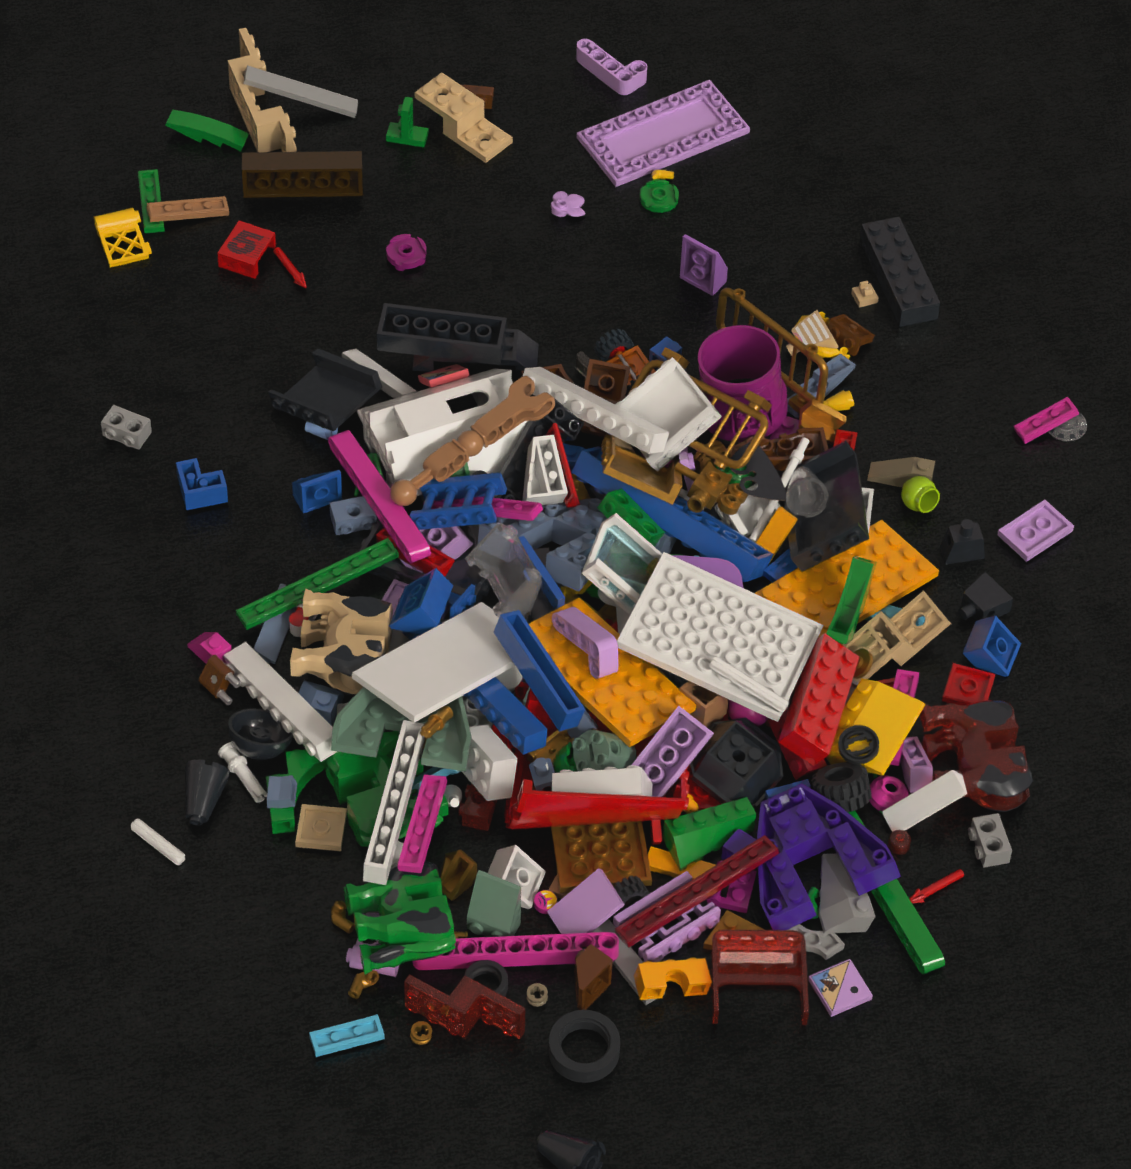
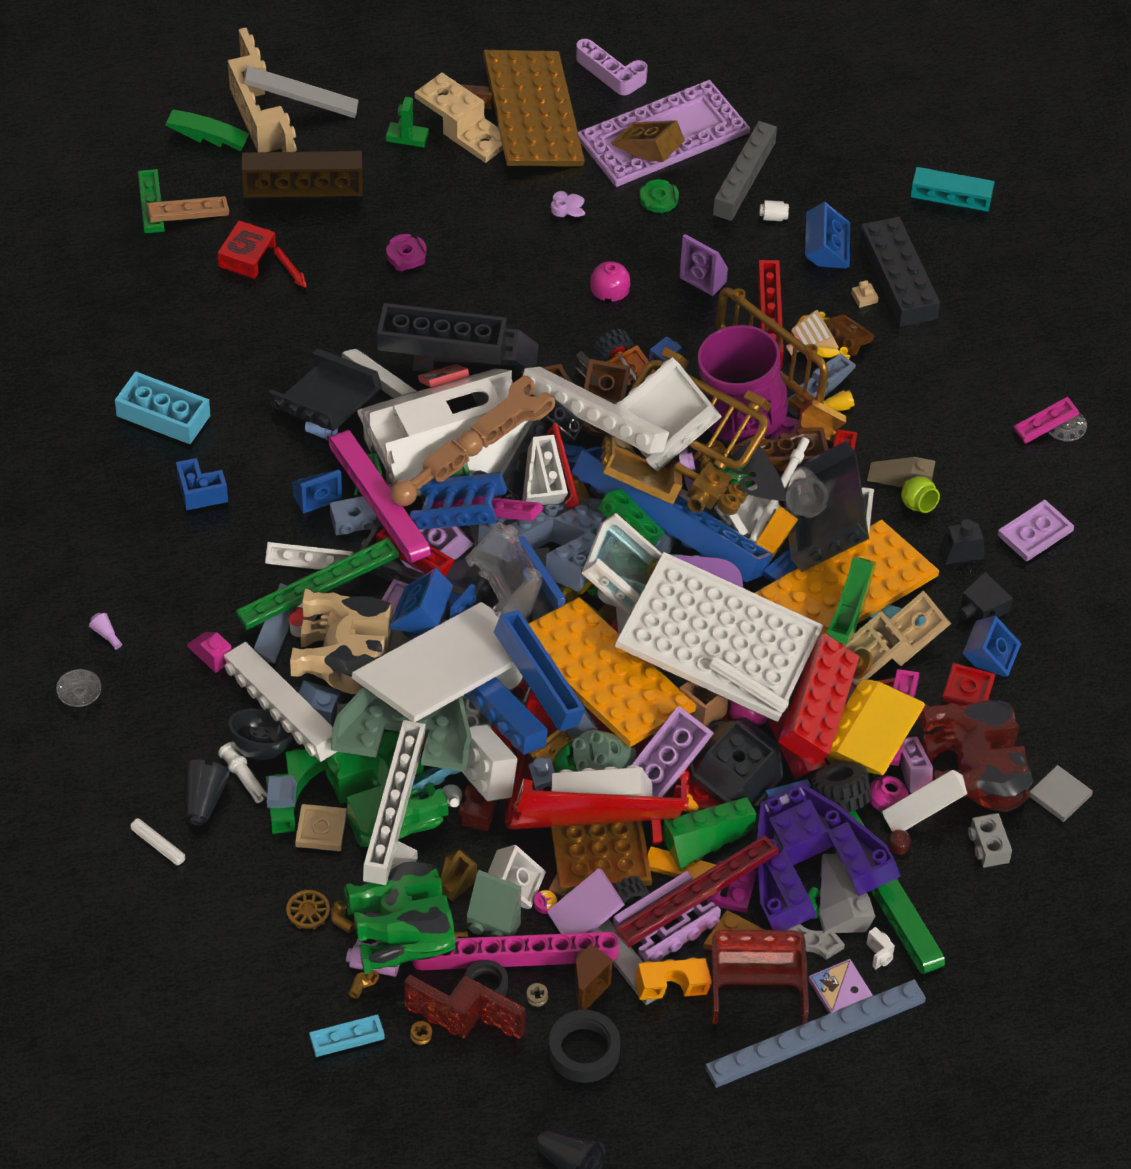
yellow piece [94,208,152,268] -> none
light grey brick [101,405,151,449] -> none
reddish brown piece [199,655,241,705] -> none
dark pink plate [397,774,447,873] -> none
pearl gold axle [420,706,453,738] -> none
lavender beam [552,606,618,679] -> none
yellow animal [651,170,674,180] -> none
dark purple panel [721,829,756,860] -> none
black piece [838,725,879,764] -> none
red piece [910,869,964,903] -> none
none -> clear dish [56,669,101,707]
none -> lavender cone [89,613,122,649]
none -> medium azure brick [115,371,210,444]
none -> white slope [265,542,354,570]
none -> pearl gold wheel [286,890,330,929]
none -> pearl gold plate [483,50,585,166]
none -> dark pink cylinder [590,261,630,301]
none -> pearl gold slope [611,120,685,163]
none -> sand blue plate [705,979,926,1088]
none -> dark grey brick [713,121,777,221]
none -> red brick [757,260,784,368]
none -> white brick [759,200,789,221]
none -> blue slope [805,202,850,268]
none -> white bracket [867,927,895,969]
none -> teal brick [911,167,994,211]
none -> light grey tile [1029,765,1093,822]

